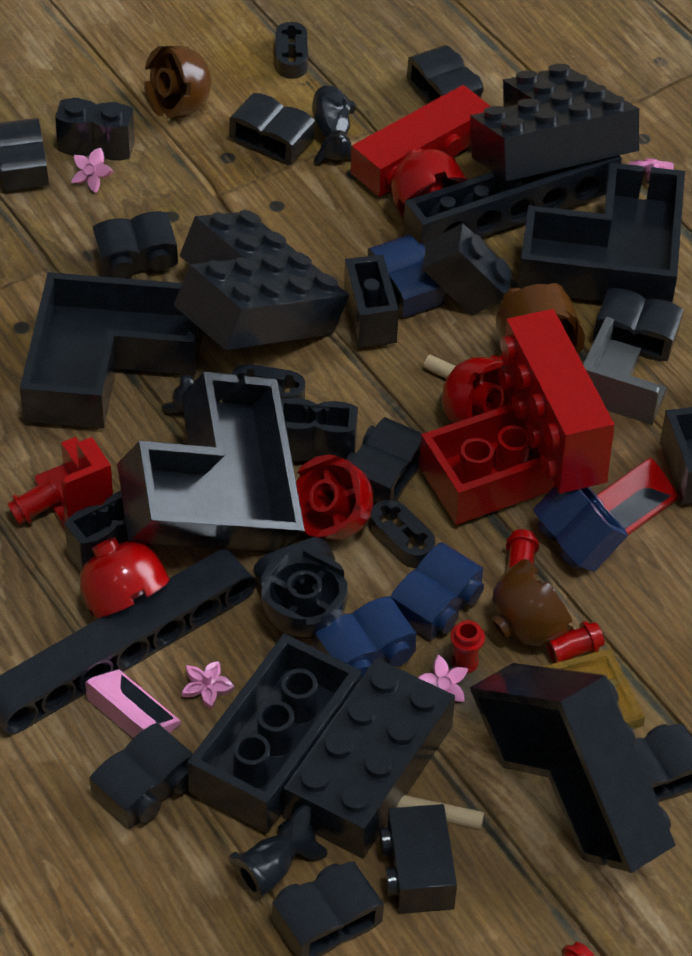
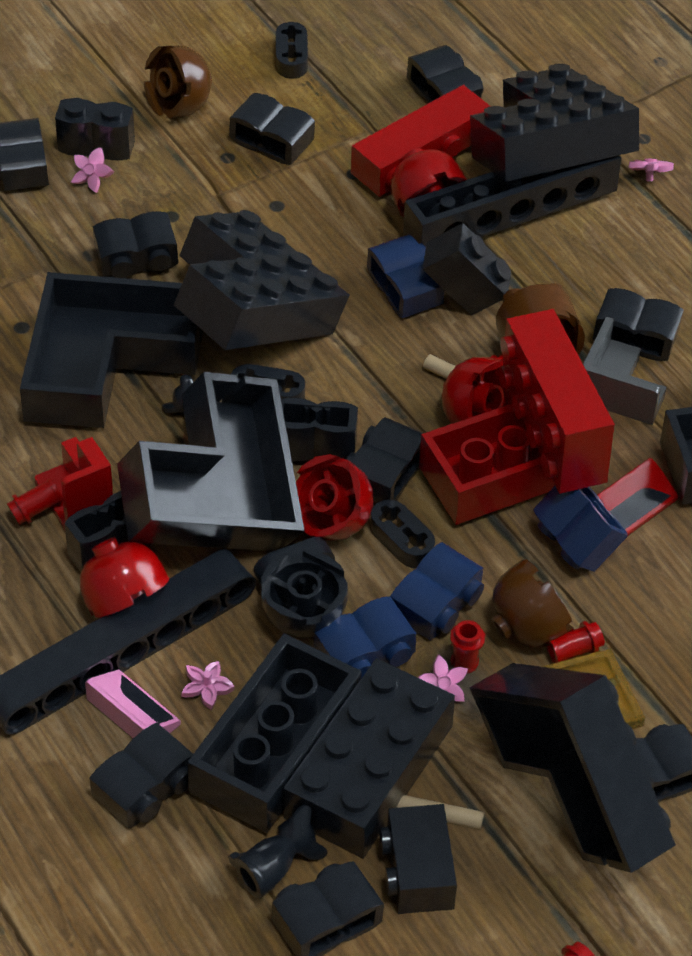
black animal [312,86,356,165] -> none
black brick [344,255,399,348] -> none
red pin [505,529,539,577] -> none
black piece [518,162,685,303] -> none

